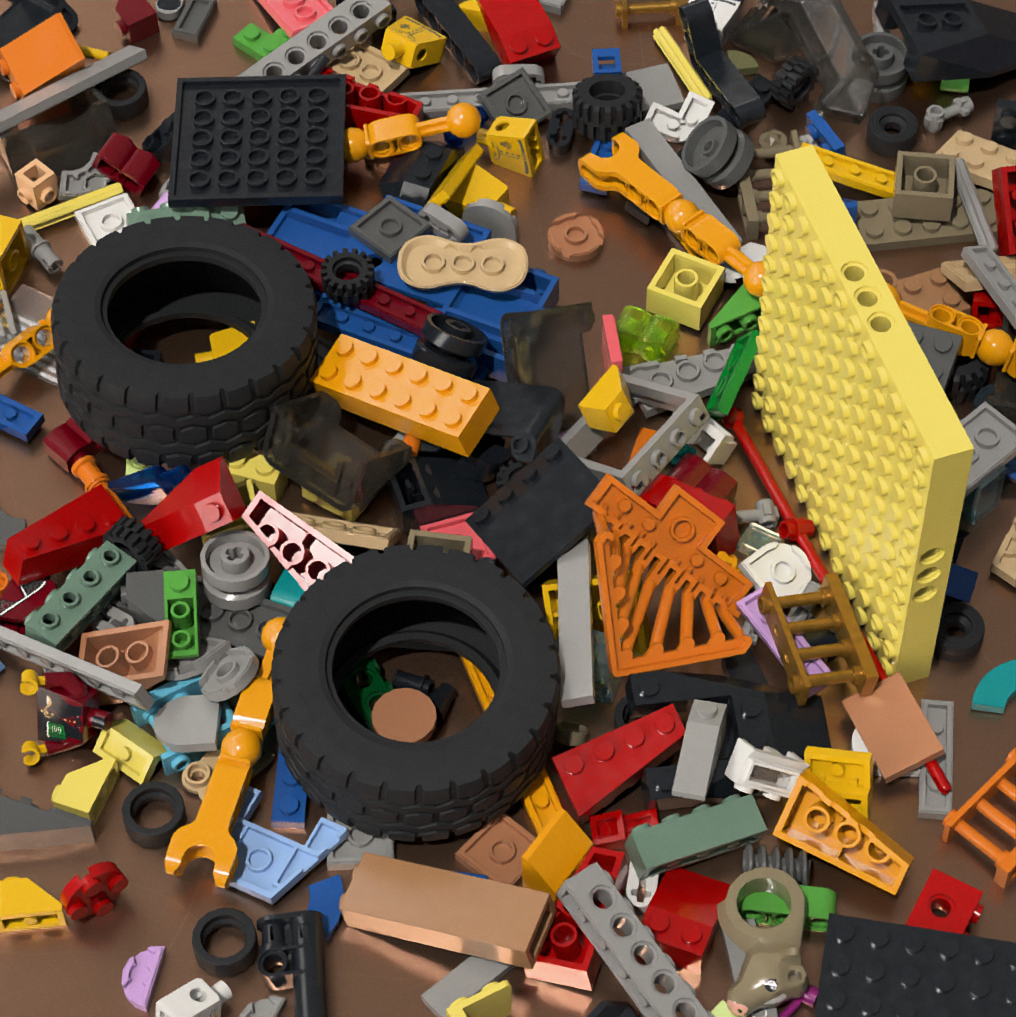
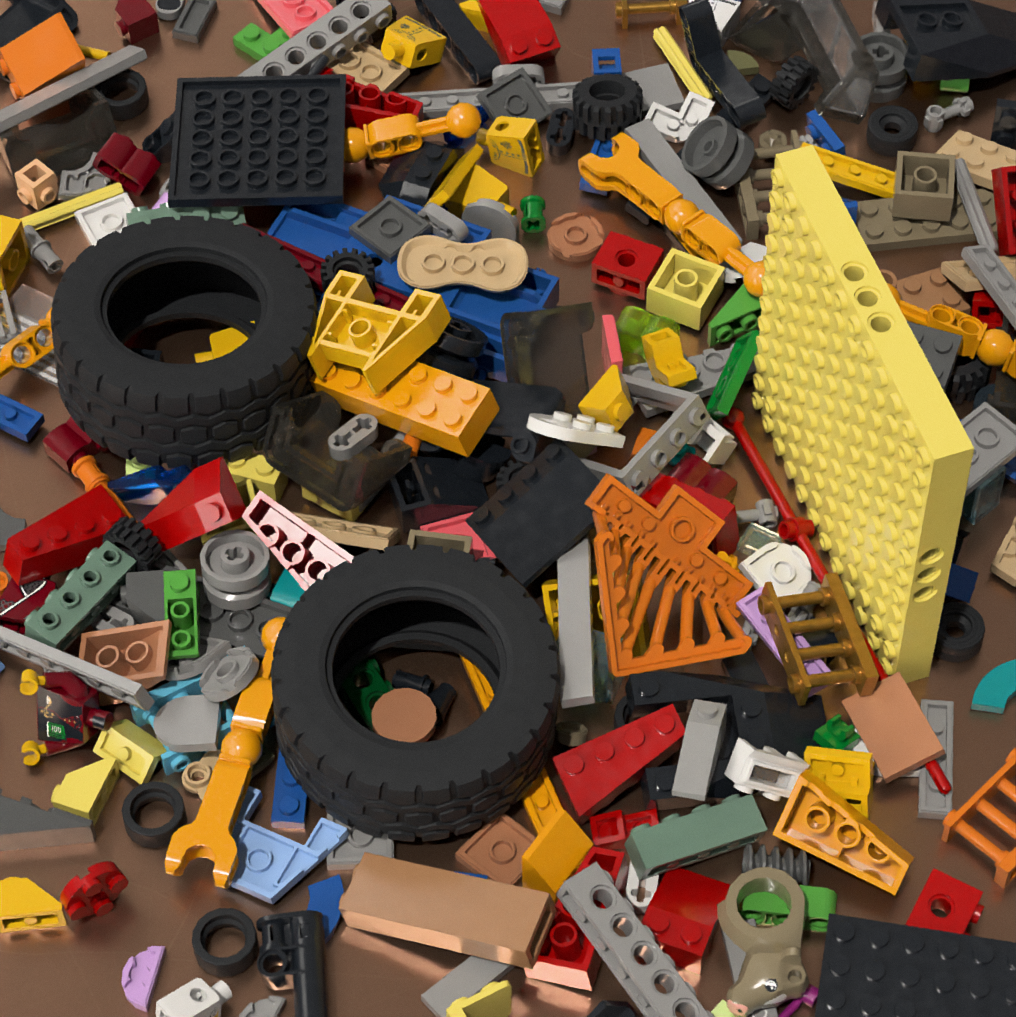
none -> yellow wedge [307,270,451,395]
none -> light grey beam [328,414,379,461]
none -> green bush [520,195,546,233]
none -> white plate [526,411,626,448]
none -> red brick [591,231,664,300]
none -> yellow brick [641,327,697,388]
none -> green tile [813,714,861,750]

